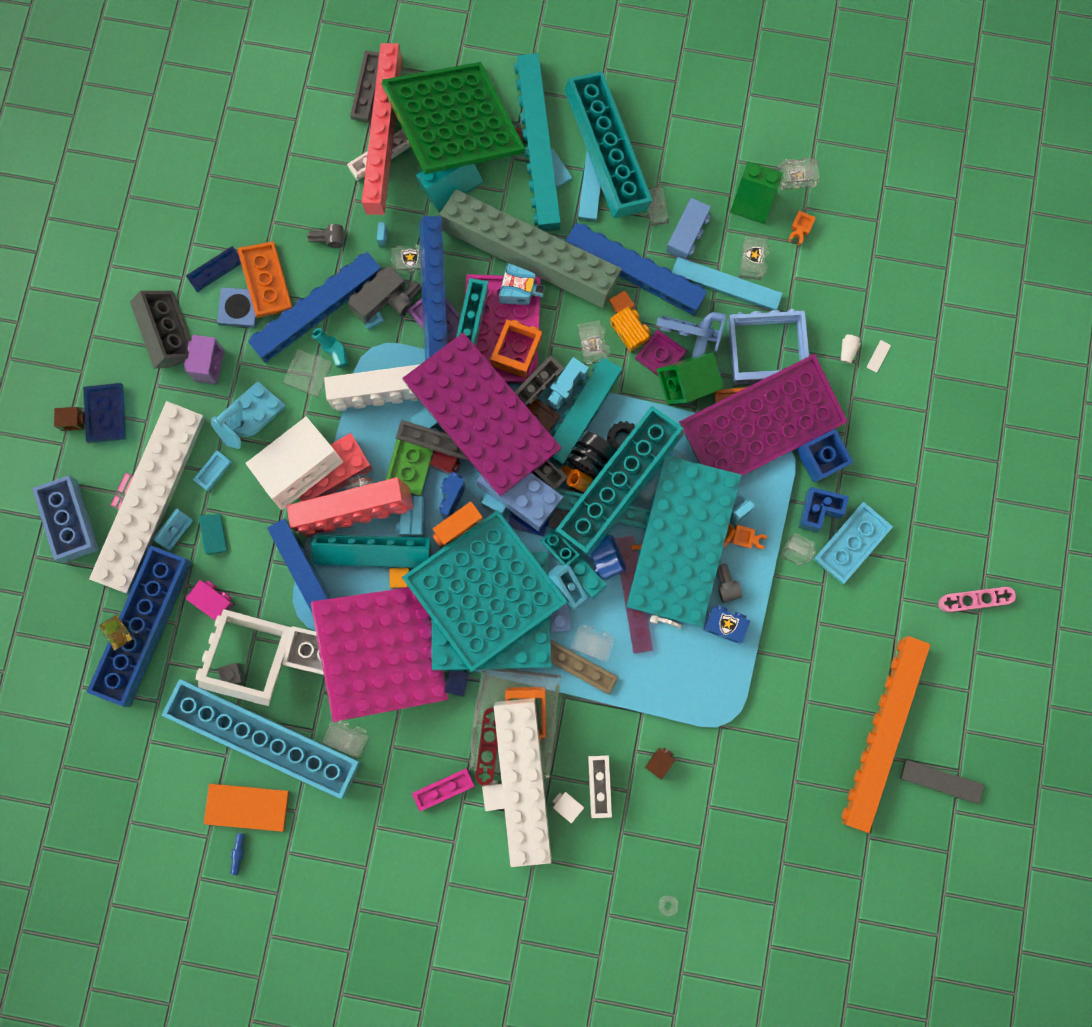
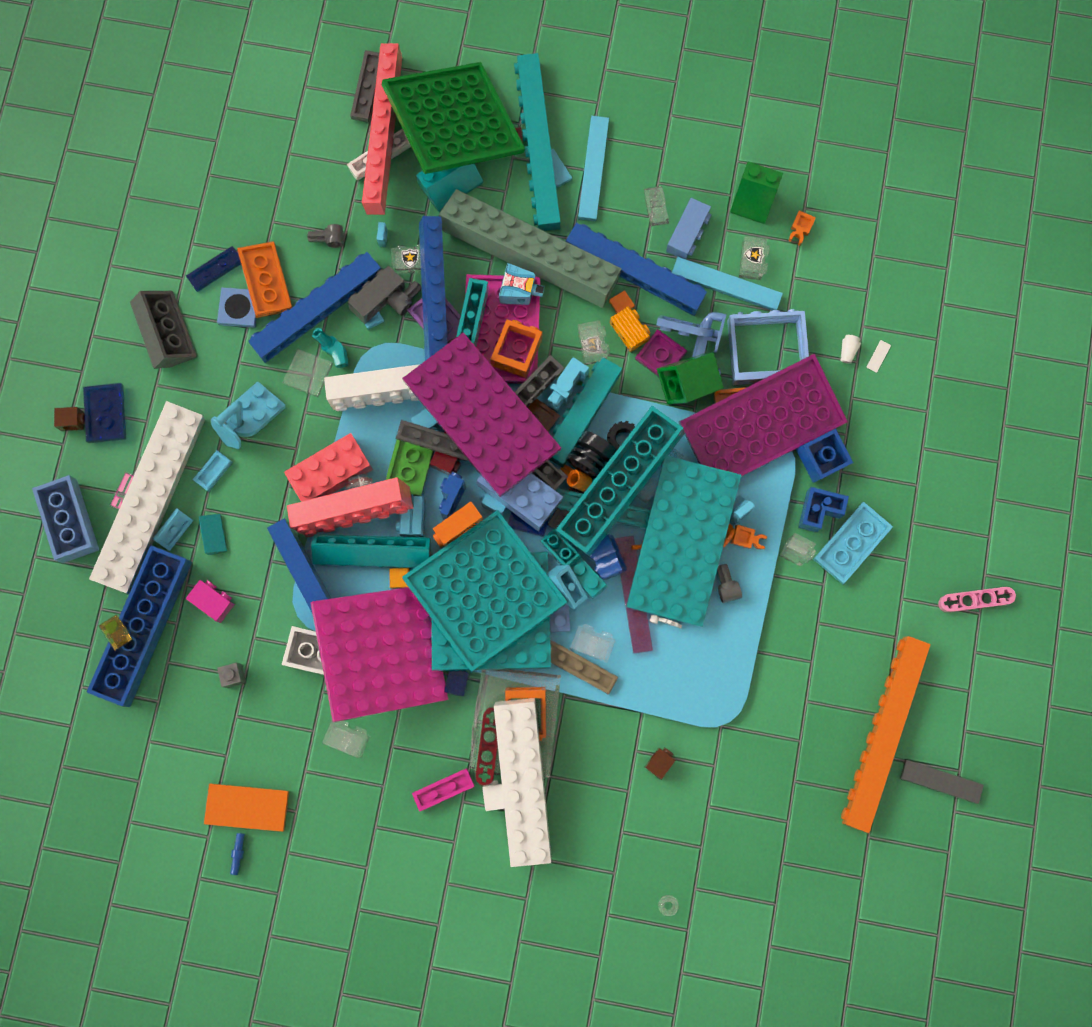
medium azure brick [161,679,362,799] -> none
medium lavender brick [184,335,224,385] -> none
white window [196,609,291,706] -> none
white panel [246,417,343,510] -> none
white brick [552,792,584,823] -> none
teal brick [564,71,653,219] -> none
white brick [588,755,612,818] -> none
blue brick [703,605,750,644] -> none
clear brick [777,157,820,190] -> none

